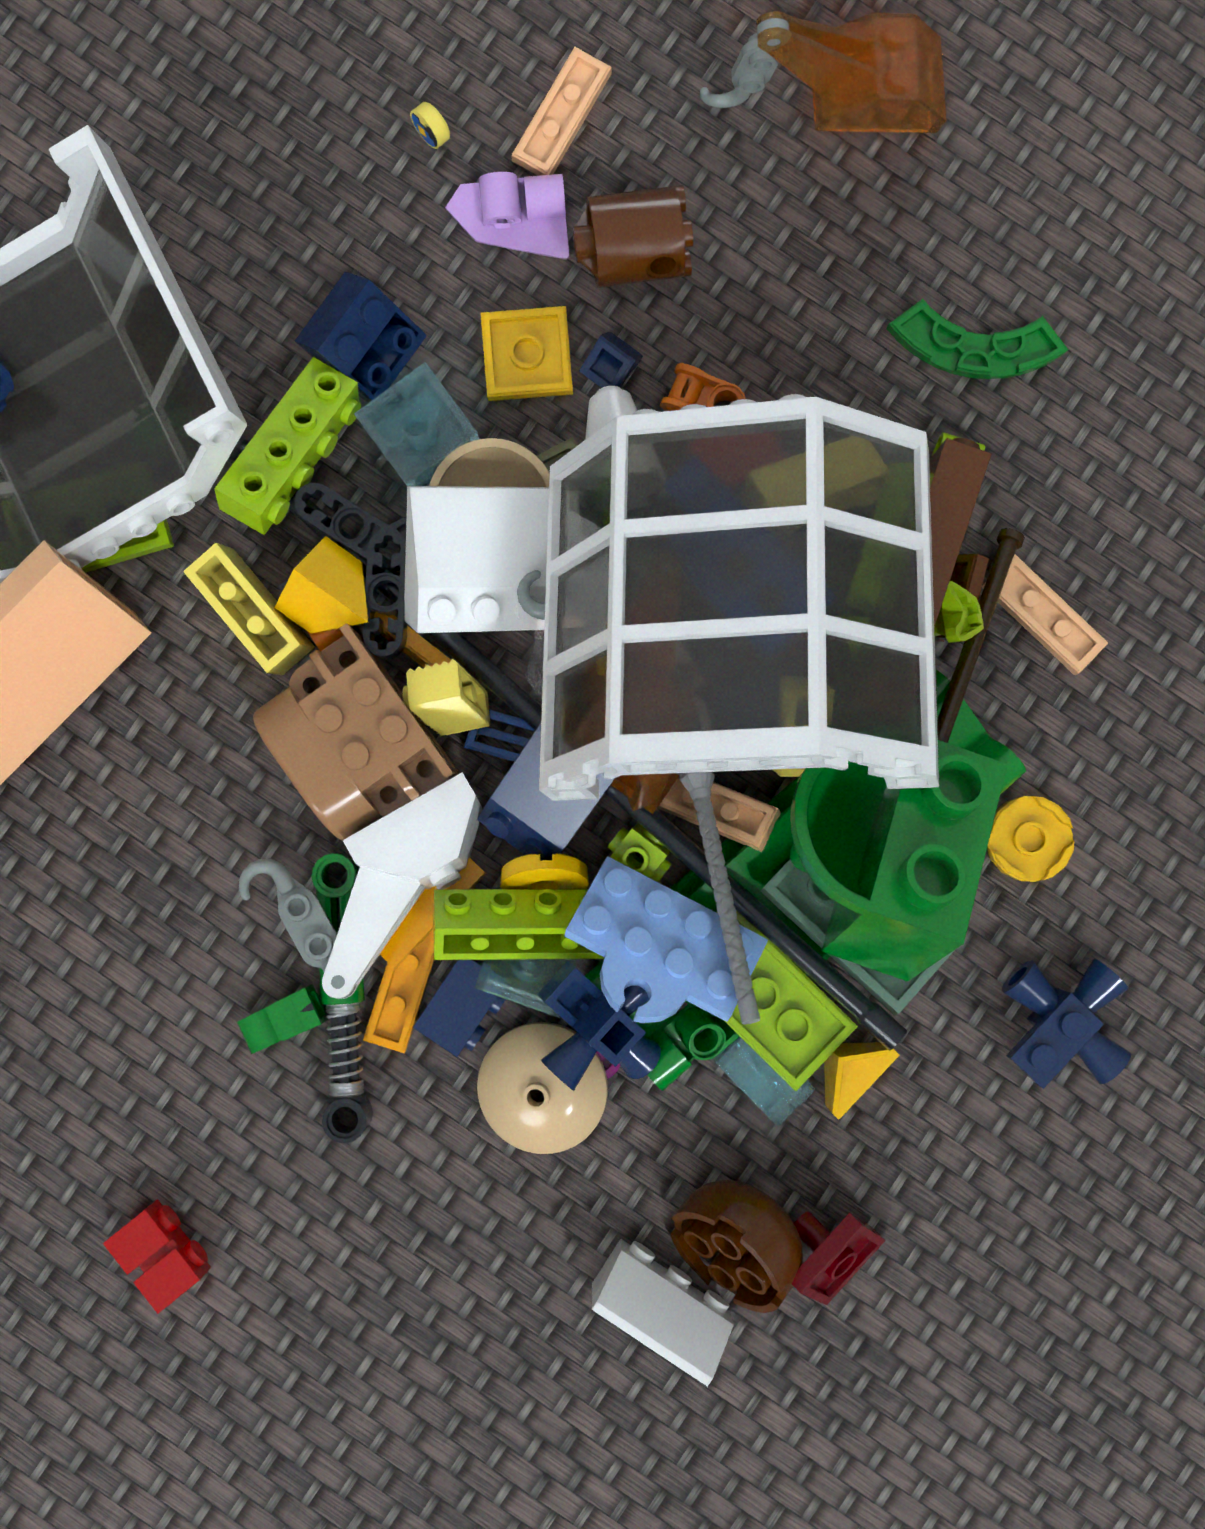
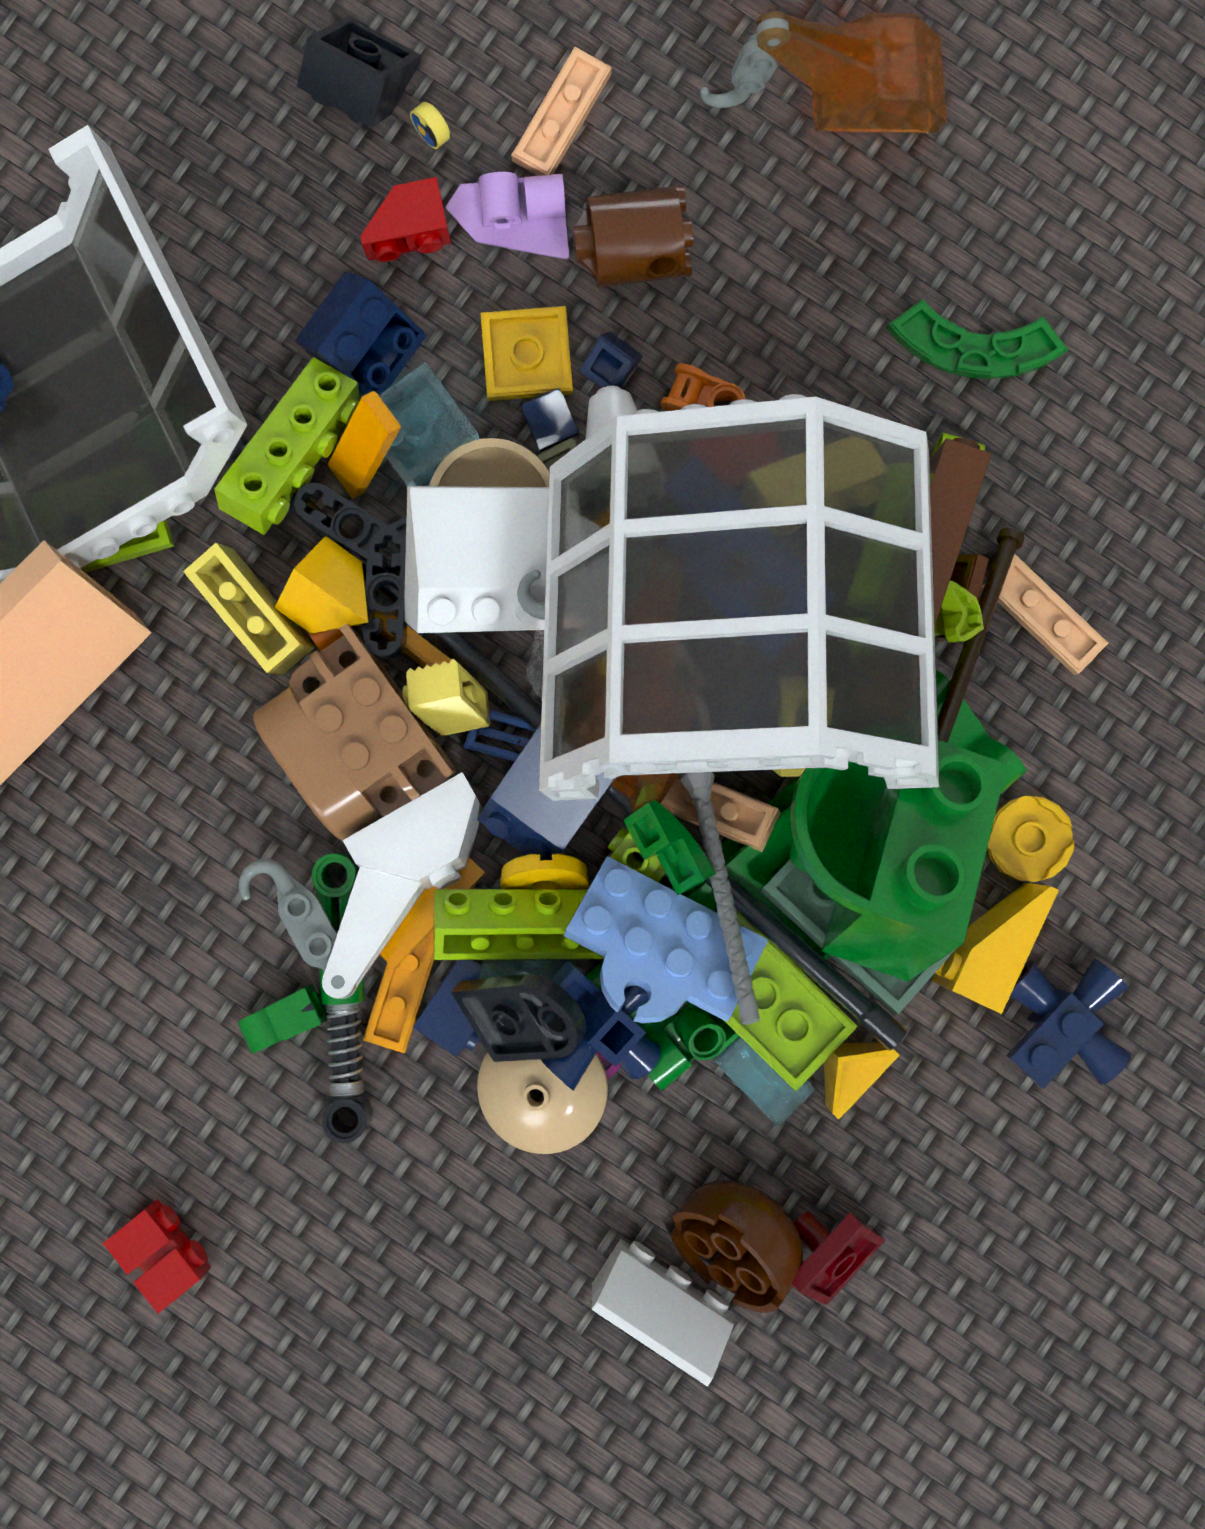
none -> black slope [297,16,422,127]
none -> light orange tile [328,391,401,499]
none -> red slope [360,177,451,262]
none -> black tile [451,974,586,1062]
none -> dark blue slope [521,388,579,452]
none -> green slope [624,800,716,895]
none -> yellow slope [931,882,1059,1014]

